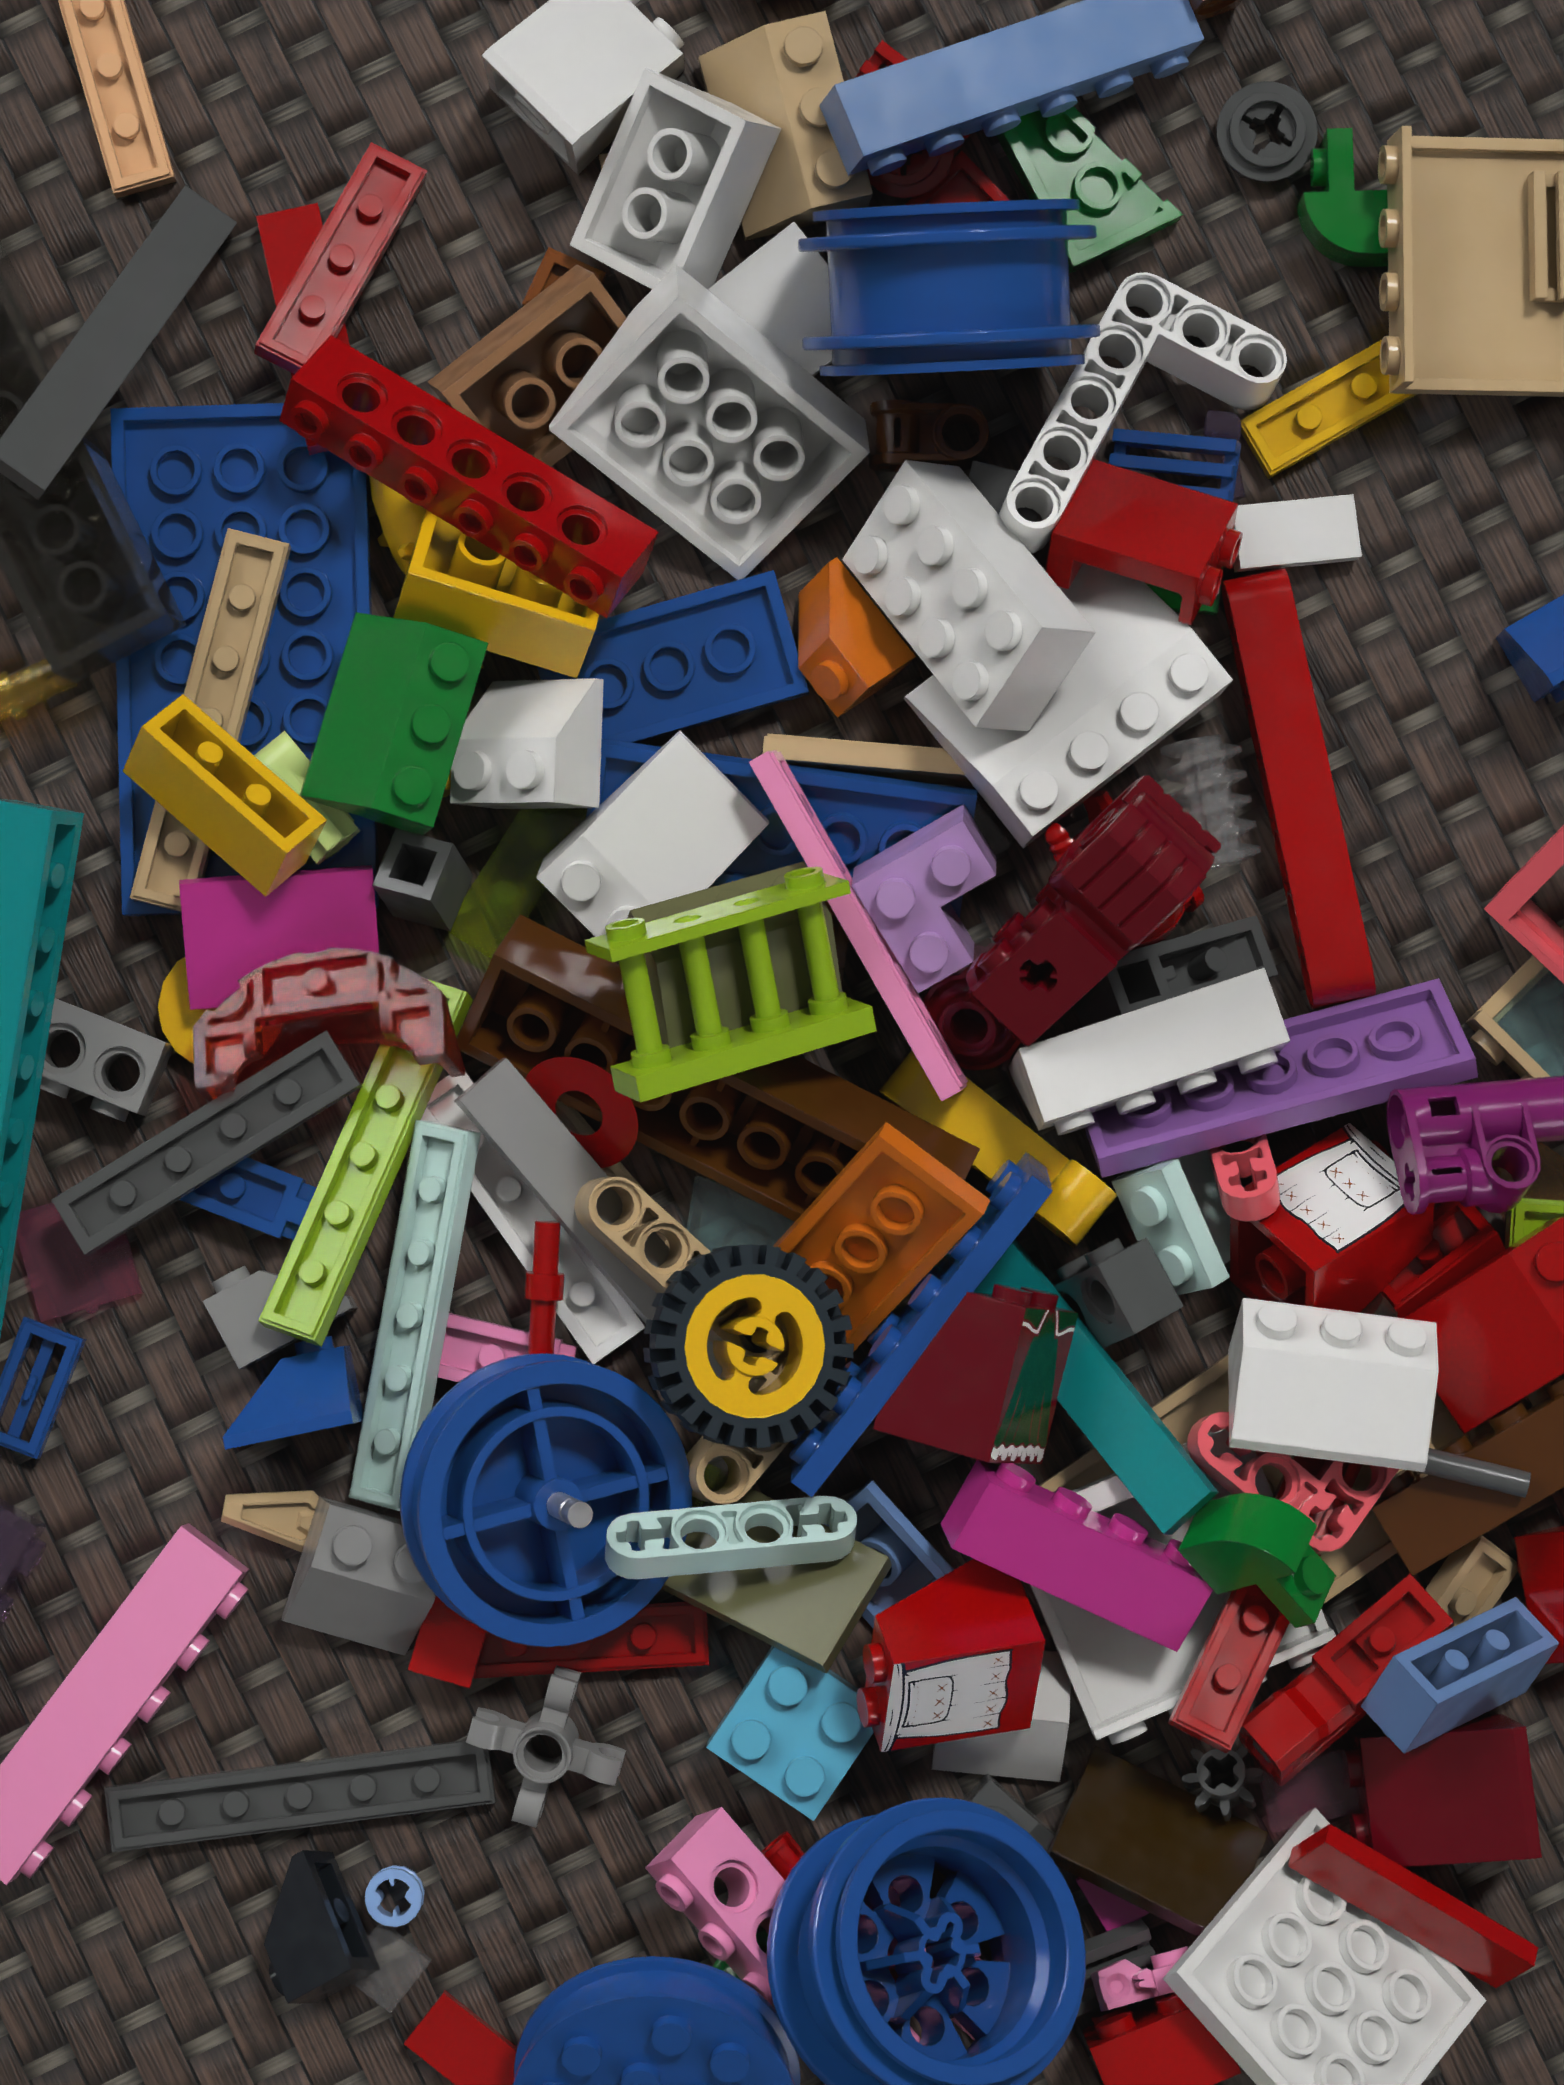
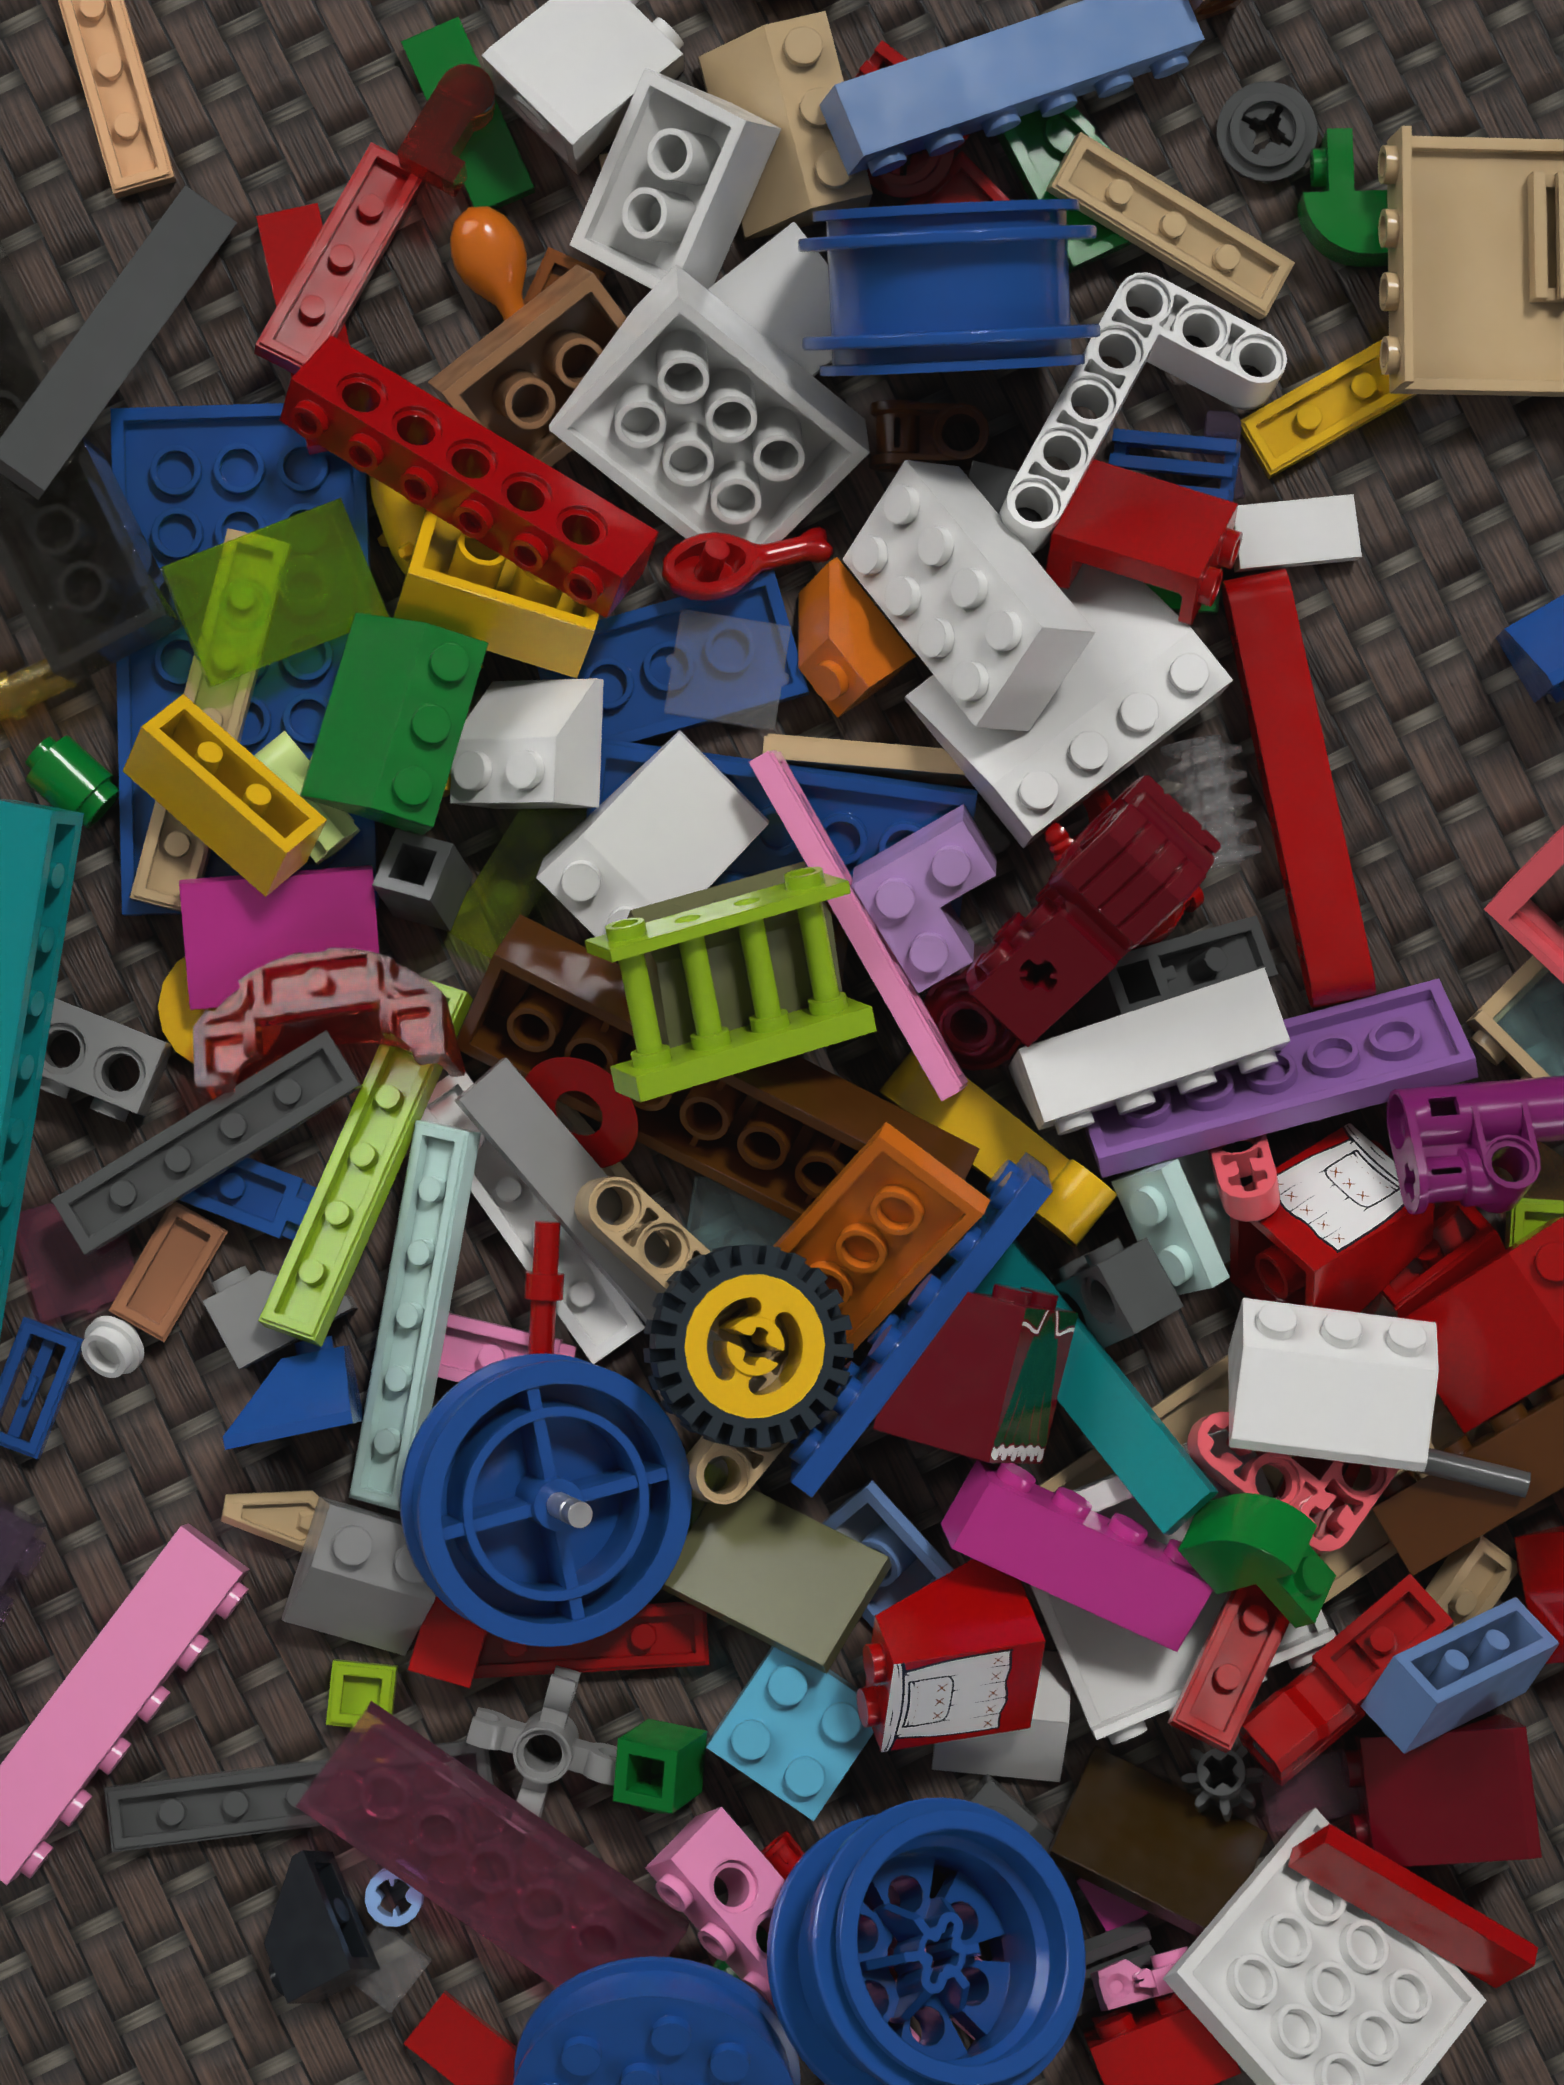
light aqua beam [605,1496,857,1579] -> none
none -> green brick [25,735,119,829]
none -> white plate [81,1316,144,1378]
none -> nougat tile [109,1202,228,1343]
none -> clear neon green tile [160,498,389,688]
none -> clear pink plate [296,1701,690,1987]
none -> lime tile [326,1659,398,1731]
none -> clear red leg [397,64,496,198]
none -> green tile [401,16,535,210]
none -> orange piece [450,206,527,321]
none -> green brick [613,1718,707,1814]
none -> red piece [662,526,833,601]
none -> clear piece [664,609,791,731]
none -> tan tile [1045,132,1295,320]

